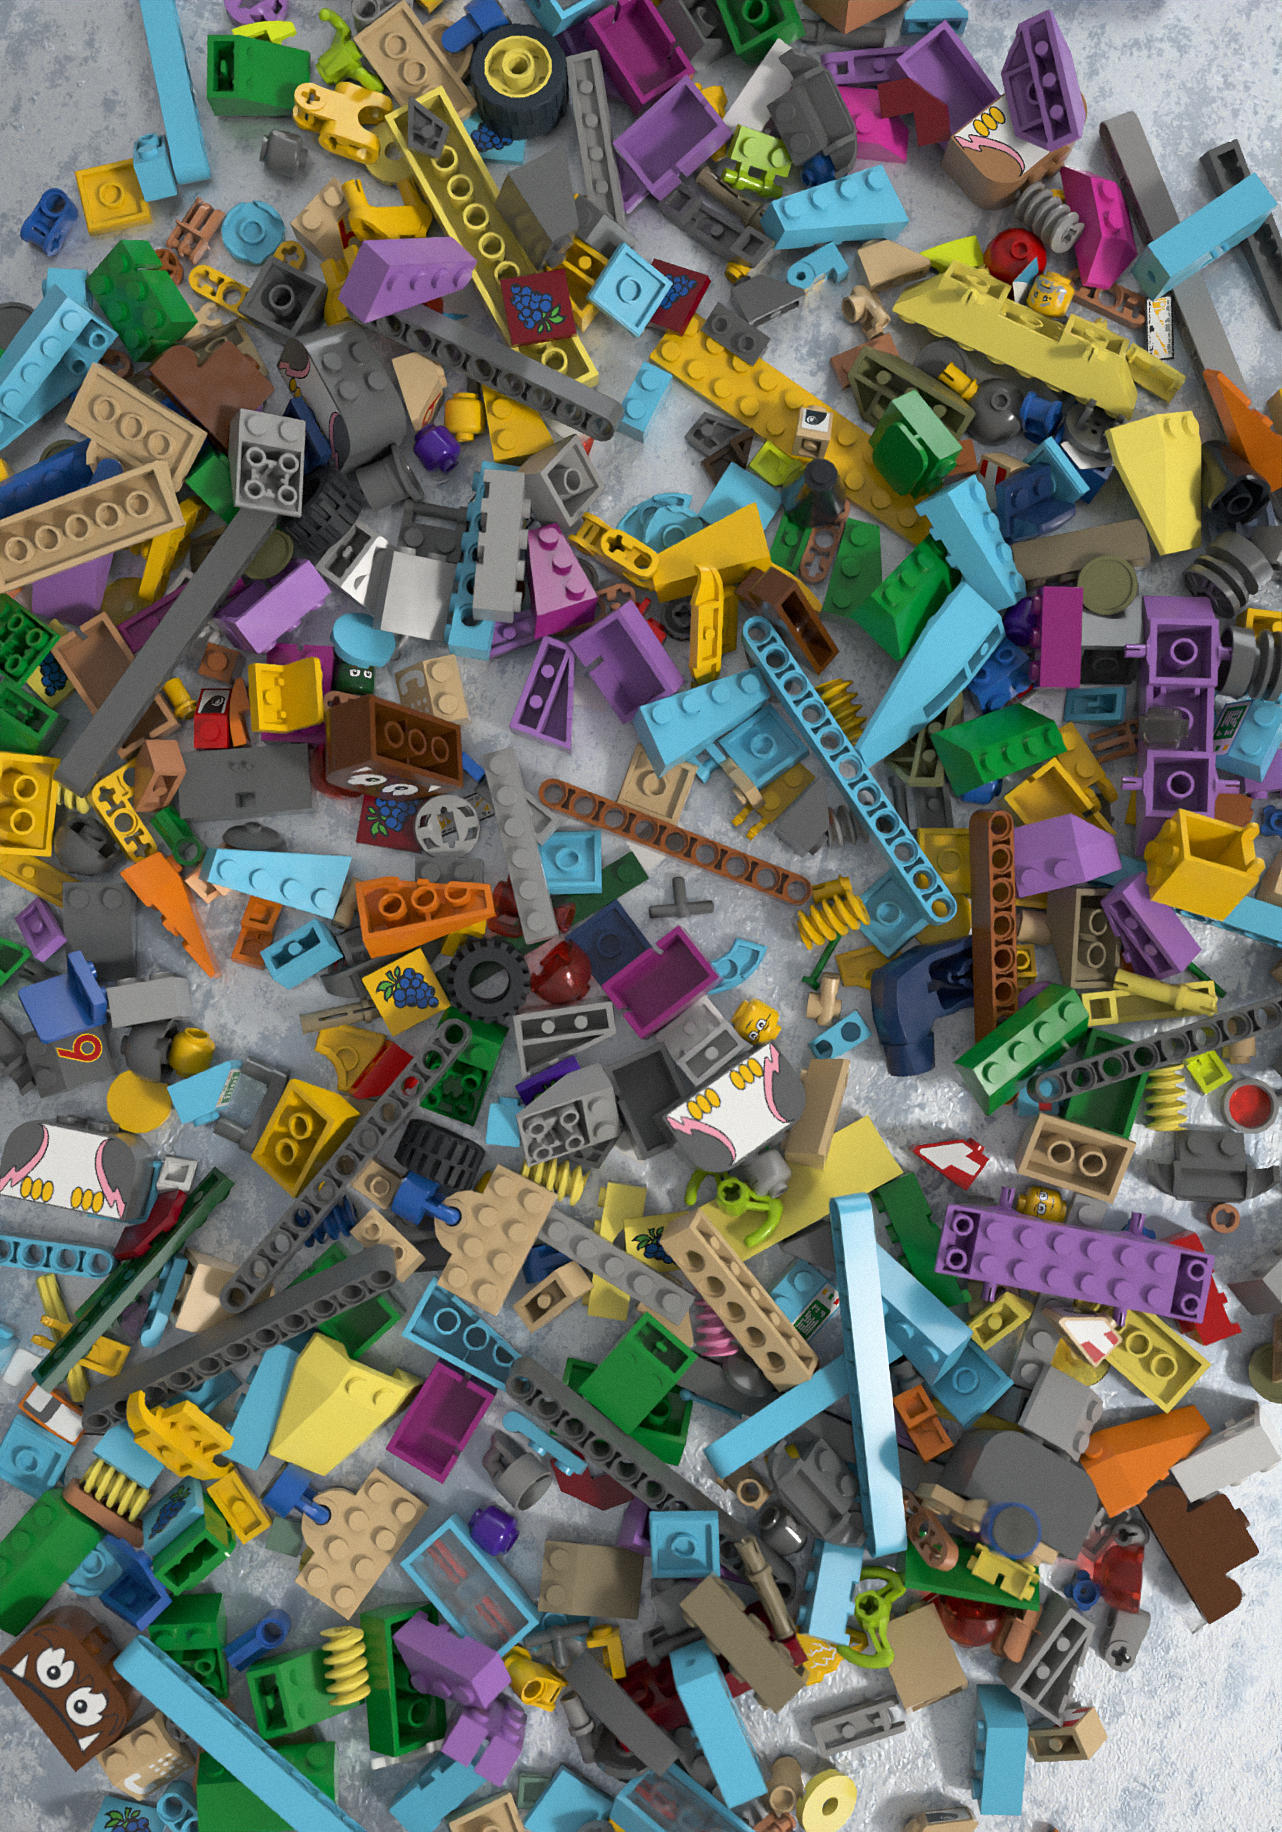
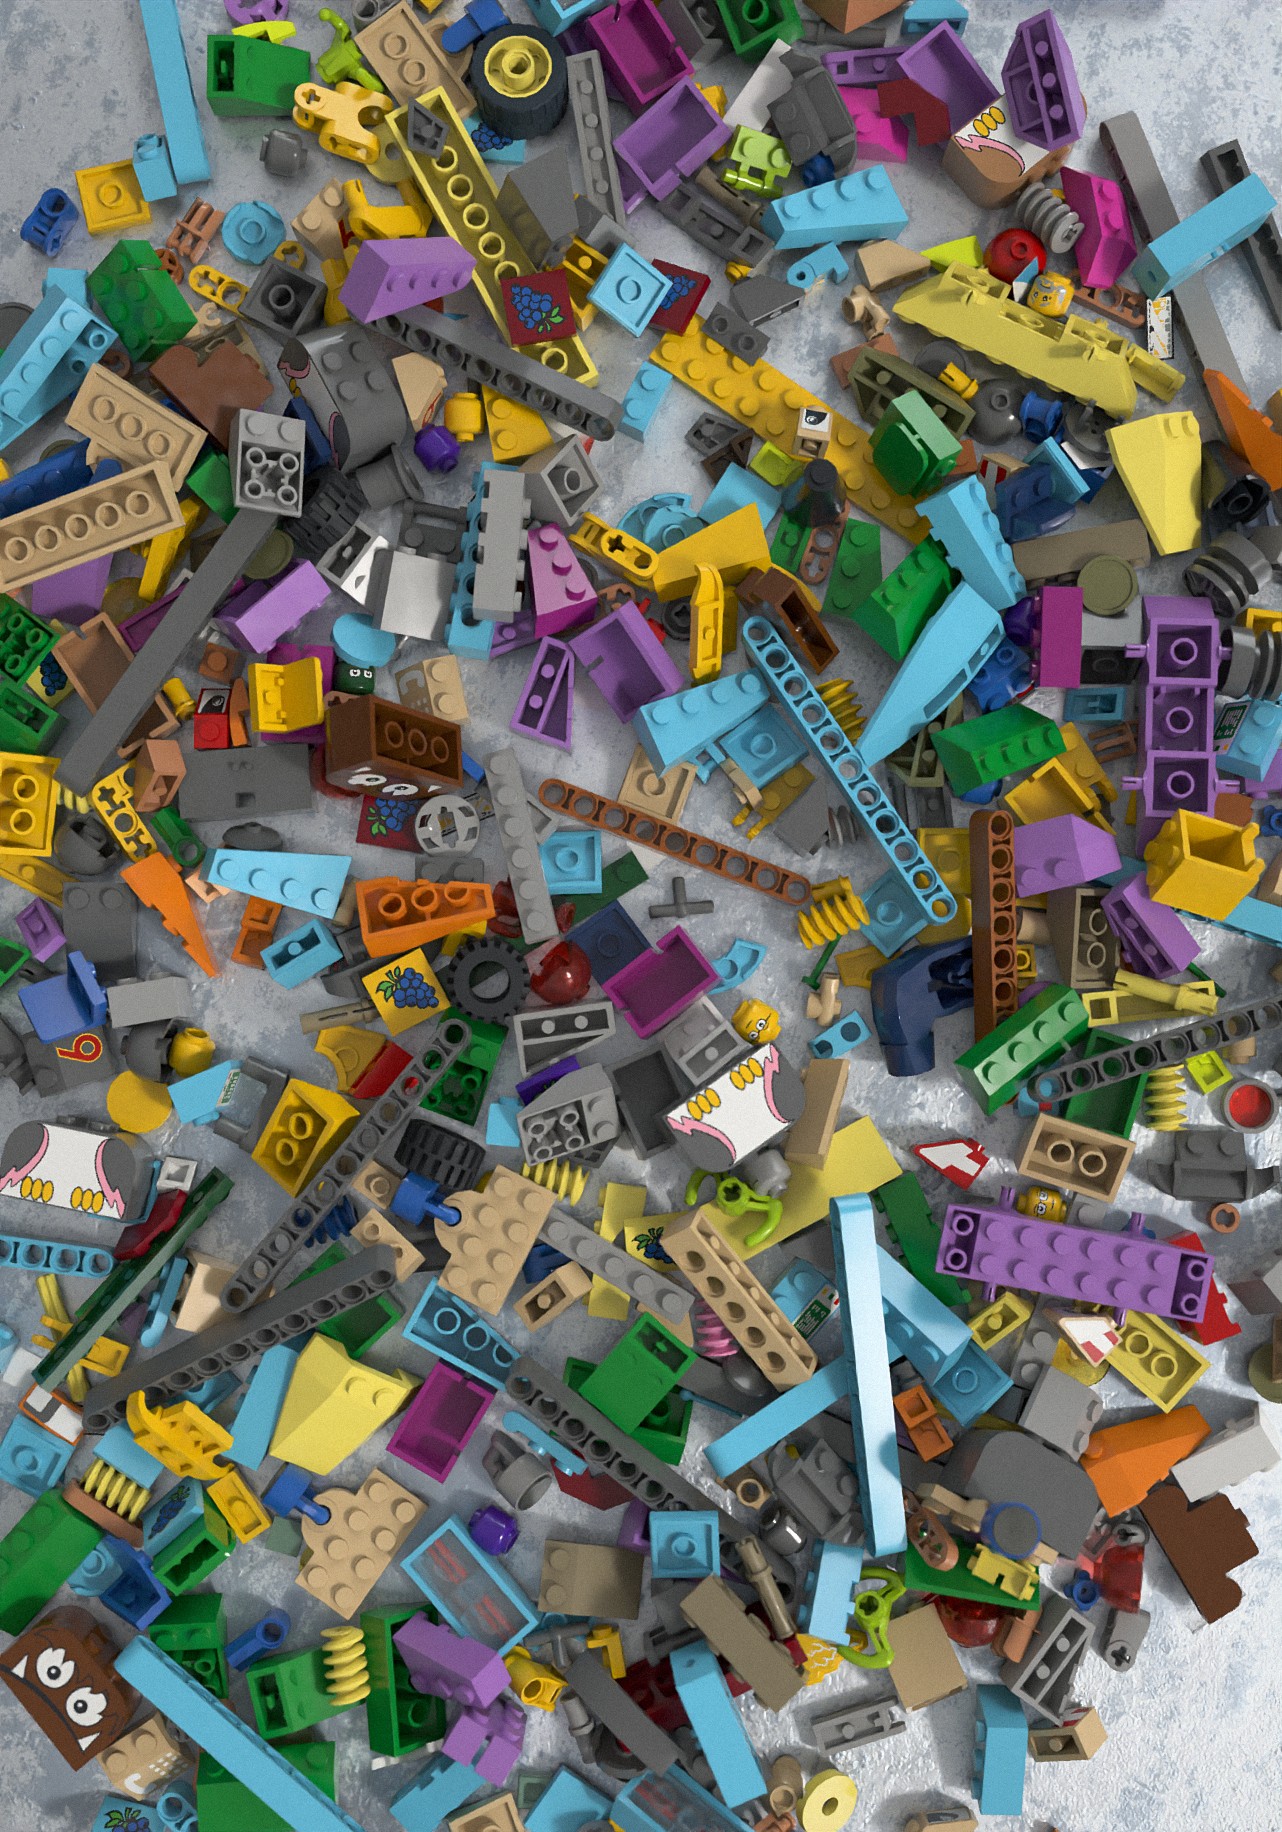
clear smoke head [1139,706,1189,750] -> none

